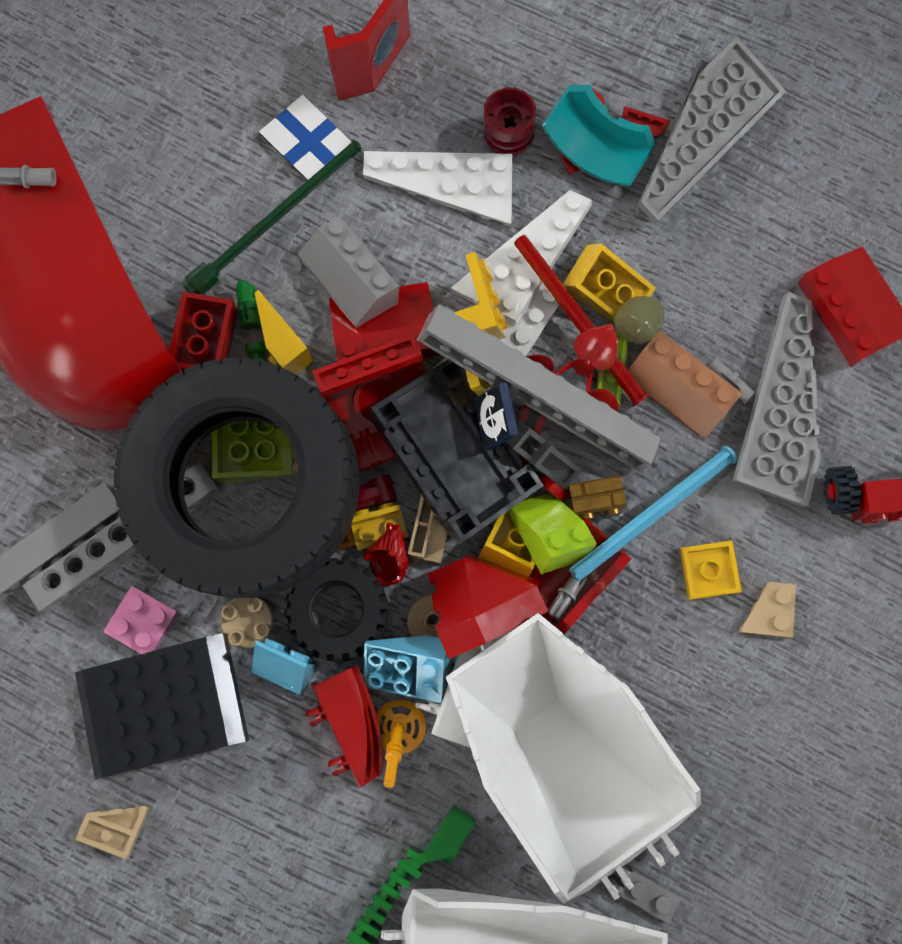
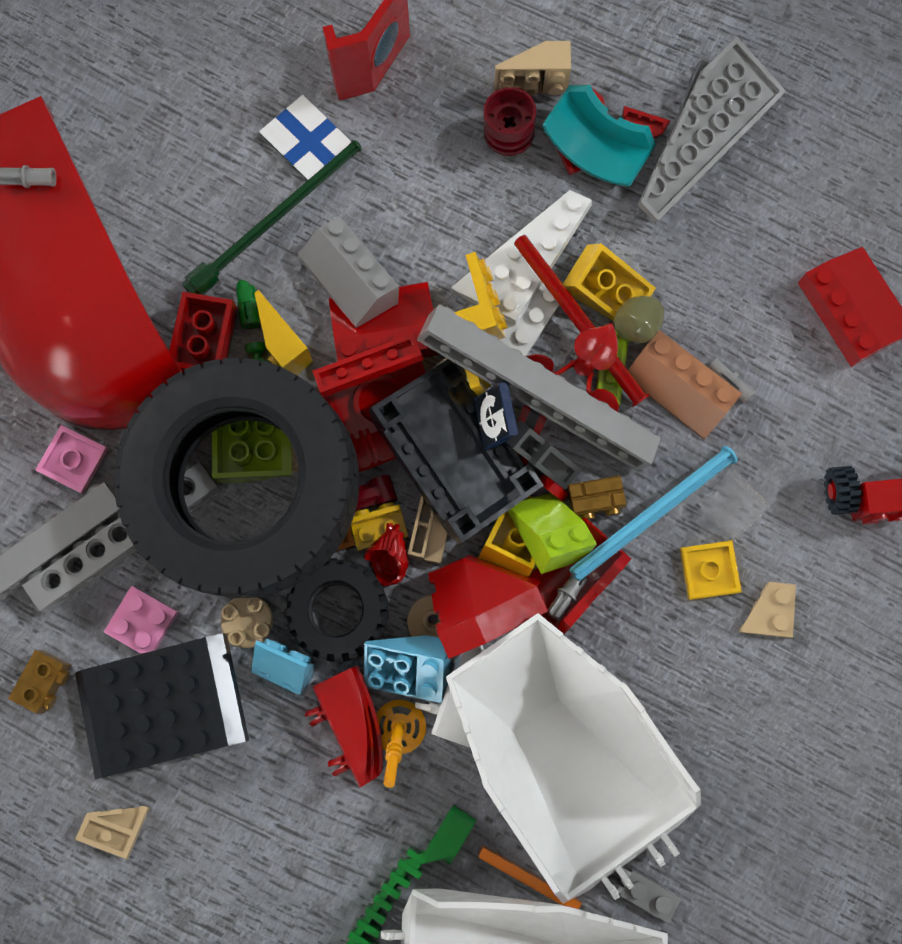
white wing [363,151,512,228] -> none
light grey wing [732,292,821,508] -> none
none -> pearl gold brick [8,650,71,714]
none -> bright pink plate [35,425,109,495]
none -> orange tile [478,844,582,909]
none -> tan slope [494,41,571,96]

